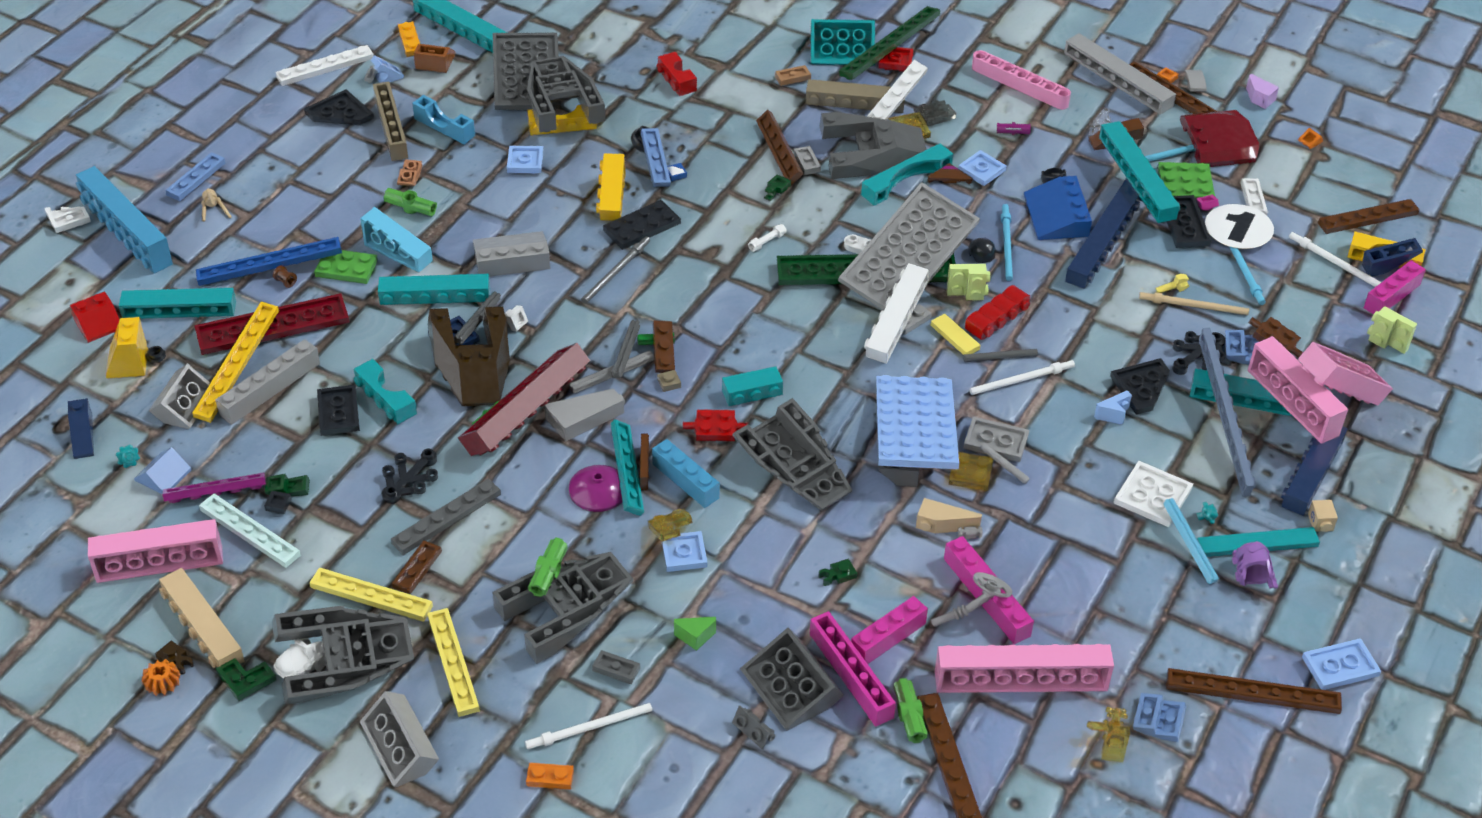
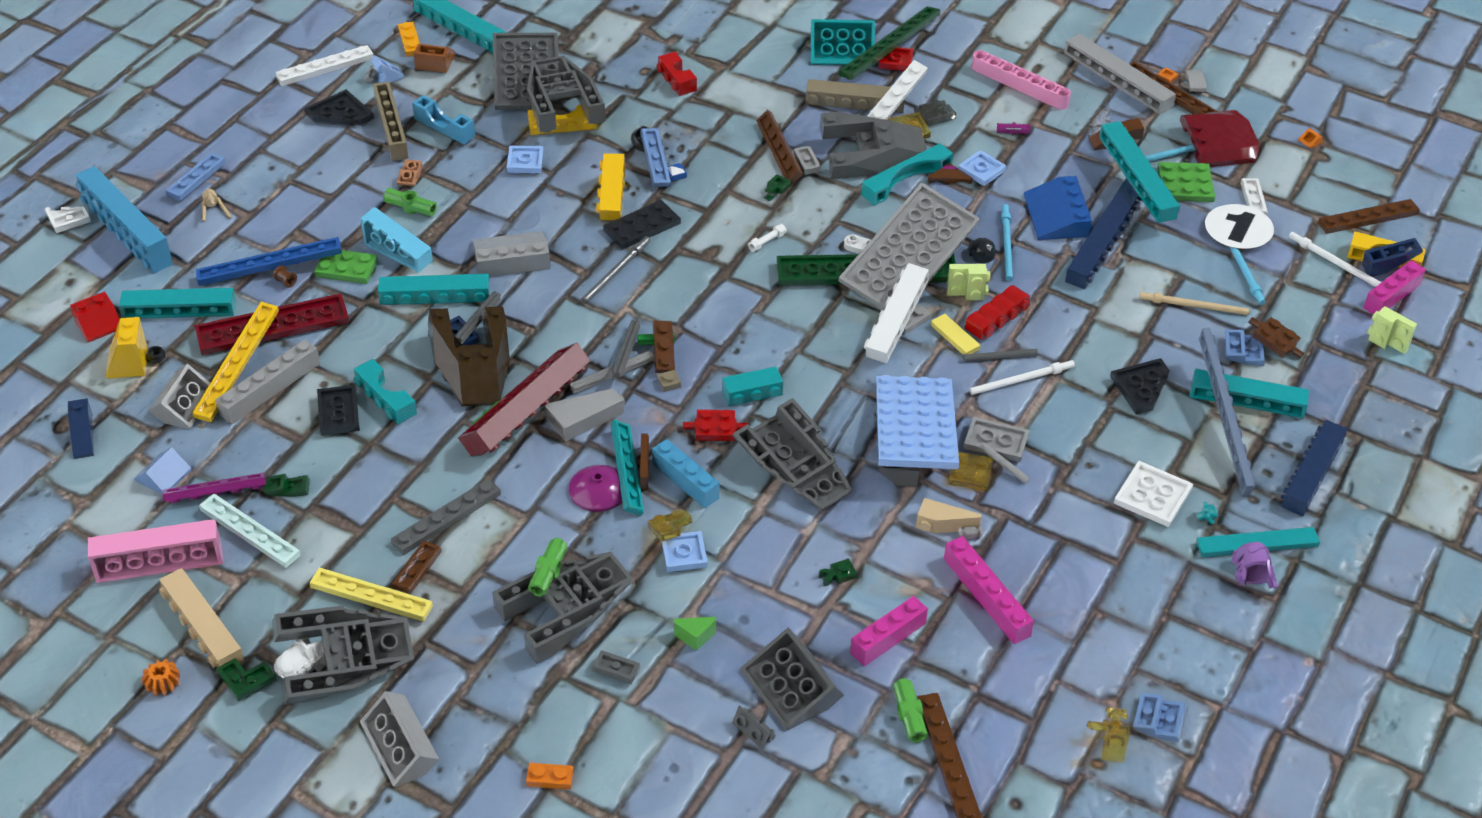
teal plant [116,444,140,468] -> none
dark brown plate [155,640,194,675] -> none
black plate [264,491,292,514] -> none
black plant [382,448,438,504] -> none
light yellow plate [427,608,480,717] -> none
white tile [505,305,528,332] -> none
white bar [525,703,652,750] -> none
medium nougat plate [775,65,811,86] -> none
dark pink brick [809,611,896,727] -> none
light grey dish [931,572,1013,627] -> none
bright pink brick [935,644,1114,693] -> none
black hair [1041,167,1067,184] -> none
light blue slope [1094,391,1132,424] -> none
light yellow bar [1155,274,1189,293] -> none
medium azure axle [1163,498,1219,584] -> none
black plate [1166,195,1211,248] -> none
reddish brown tile [1166,668,1342,714] -> none
black plant [1172,331,1226,375] -> none
dark pink plate [1196,194,1219,211] -> none
lavender slope [1246,74,1279,109] -> none
bright pink brick [1247,336,1348,444] -> none
bright pink brick [1298,342,1393,406] -> none
light blue plate [1302,638,1381,690] -> none
tan brick [1308,500,1338,532] -> none

